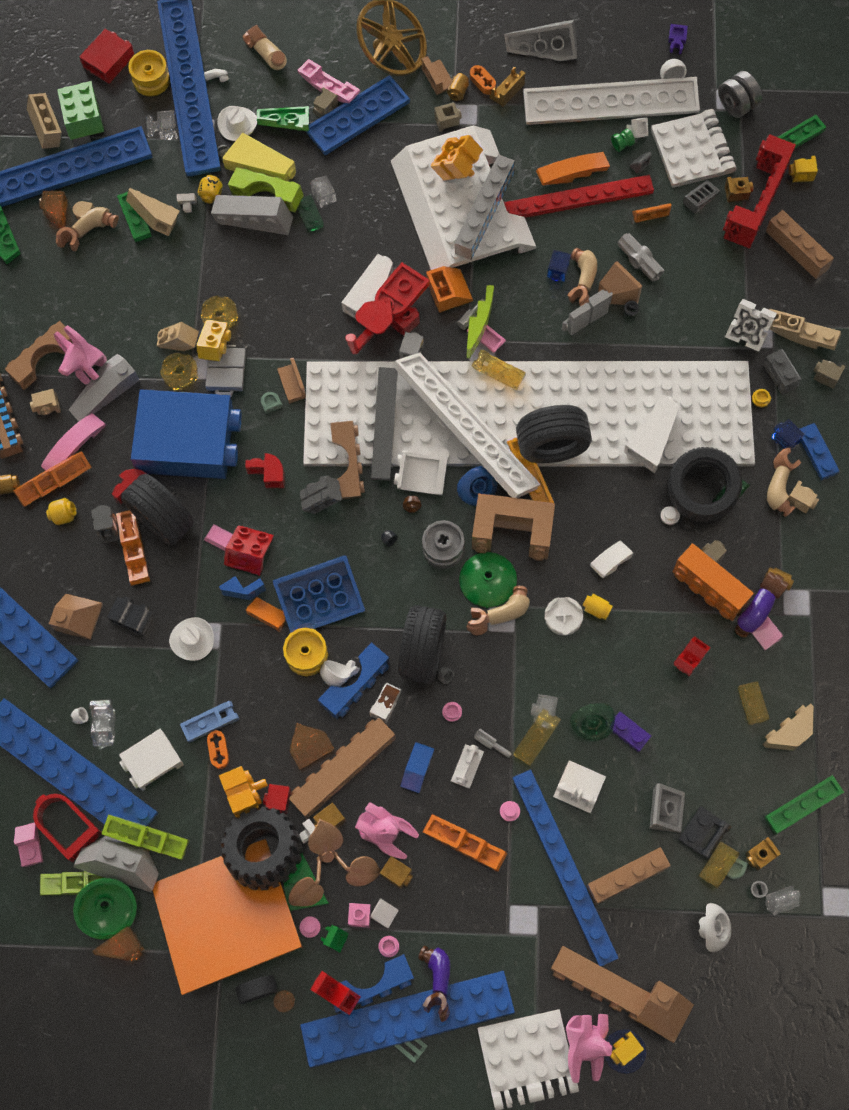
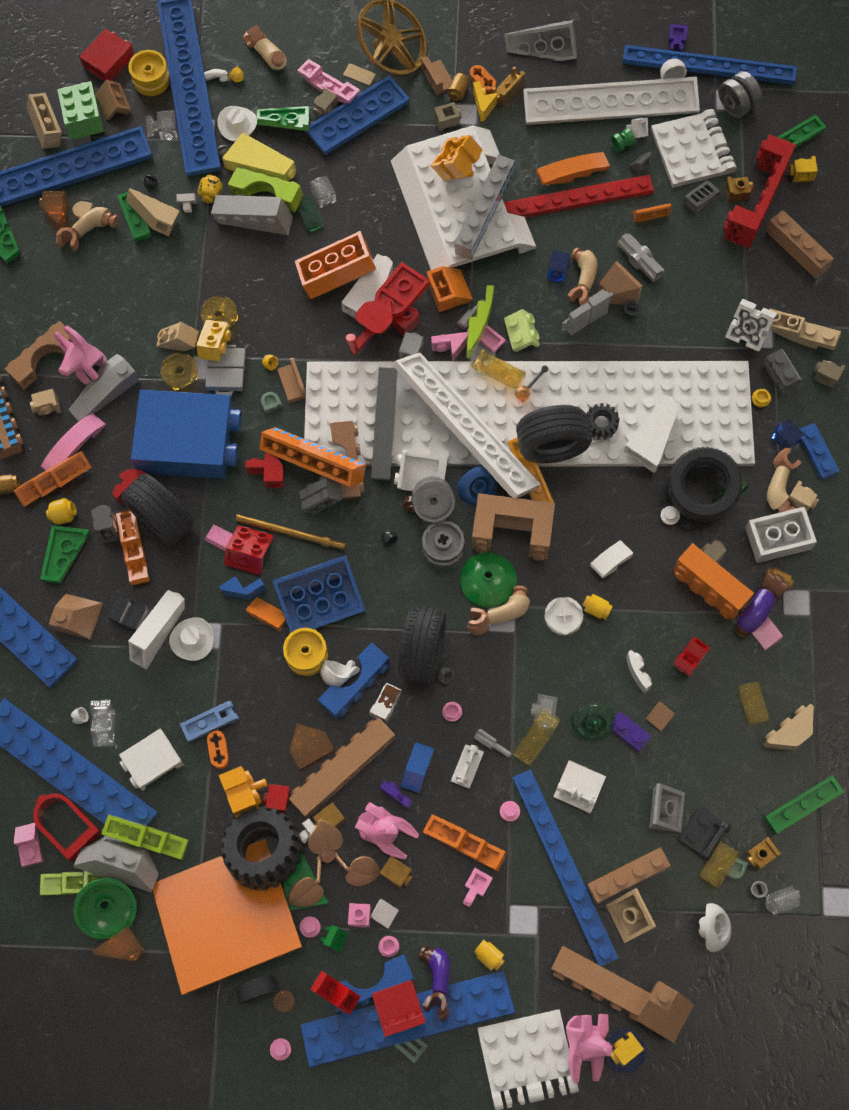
none -> green wing [40,525,91,584]
none -> medium nougat panel [96,80,131,120]
none -> white slope [128,590,185,669]
none -> black hinge [143,174,158,190]
none -> yellow hinge [229,67,244,83]
none -> pearl gold bar [236,514,346,551]
none -> orange brick [259,427,366,487]
none -> yellow hinge [262,355,278,370]
none -> bright pink plate [270,1038,291,1061]
none -> orange brick [295,231,377,299]
none -> tan sticker [343,64,376,85]
none -> red bracket [372,980,426,1037]
none -> dark purple plate [380,781,413,809]
none -> flat silver wheel [411,476,455,523]
none -> bright pink slope [431,332,468,361]
none -> bright pink plate [463,868,493,907]
none -> yellow slope [473,81,498,121]
none -> yellow brick [473,940,505,971]
none -> yellowish green bracket [504,309,540,352]
none -> clear orange hinge [514,365,548,402]
none -> black tyre [586,403,620,440]
none -> tan slope [606,888,656,943]
none -> blue plate [622,45,797,85]
none -> white slope [626,650,652,693]
none -> medium nougat slope [646,702,675,731]
none -> white brick [745,507,817,563]

